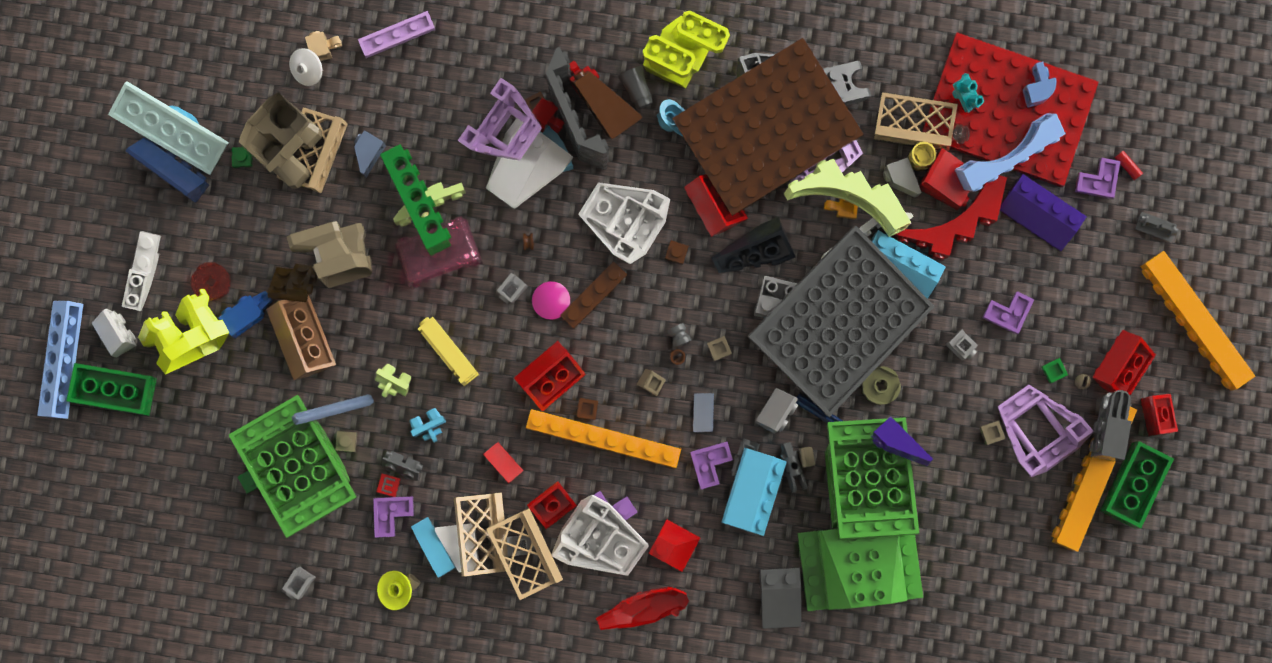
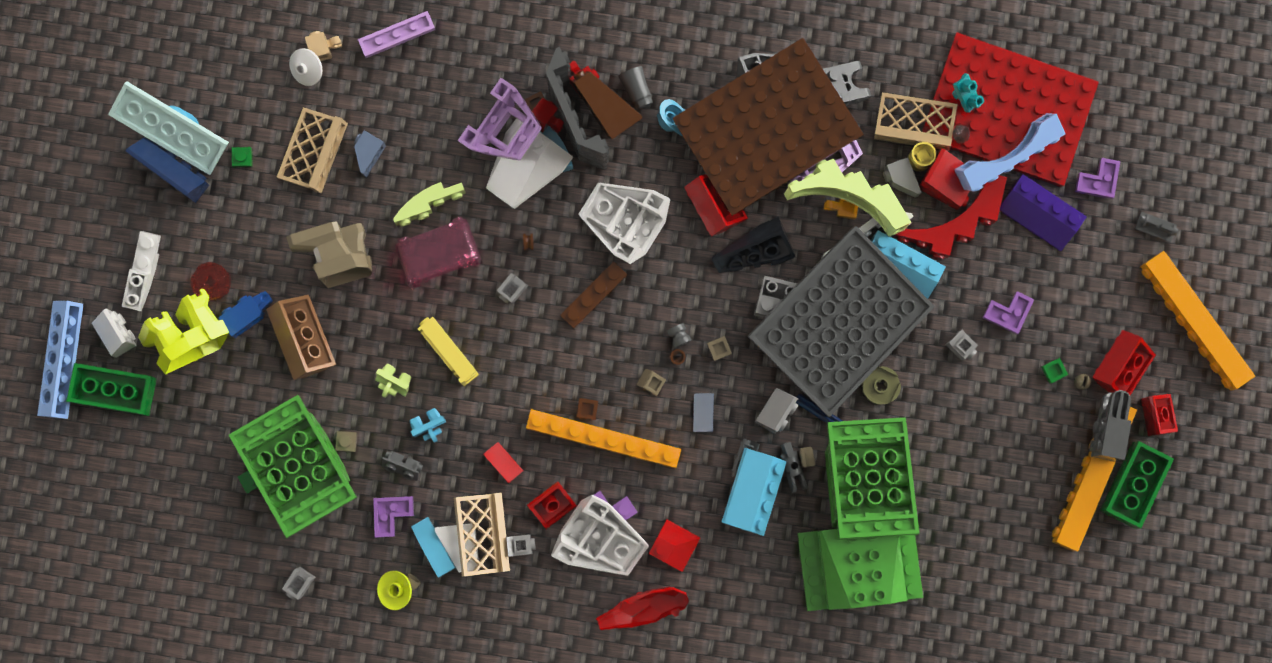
dark tan piece [239,92,322,189] -> none
dark brown plate [267,263,317,302] -> none
sand blue axle [292,394,374,425] -> none
red tile [376,473,401,497] -> none
green brick [380,144,452,256] -> none
tan fence [486,508,563,600] -> none
red slope [514,341,586,412] -> none
dark pink dish [532,282,570,320] -> none
neon yellow piece [642,11,730,88] -> none
reddish brown plate [665,240,689,265] -> none
medium lavender plate [690,442,733,489] -> none
dark grey slope [759,568,801,628] -> none
dark purple slope [871,416,933,466] -> none
dark tan plate [979,421,1005,445] -> none
lavender windscreen [998,385,1094,477] -> none
medium blue brick [1022,62,1057,108] -> none
red axle [1115,150,1143,180] -> none

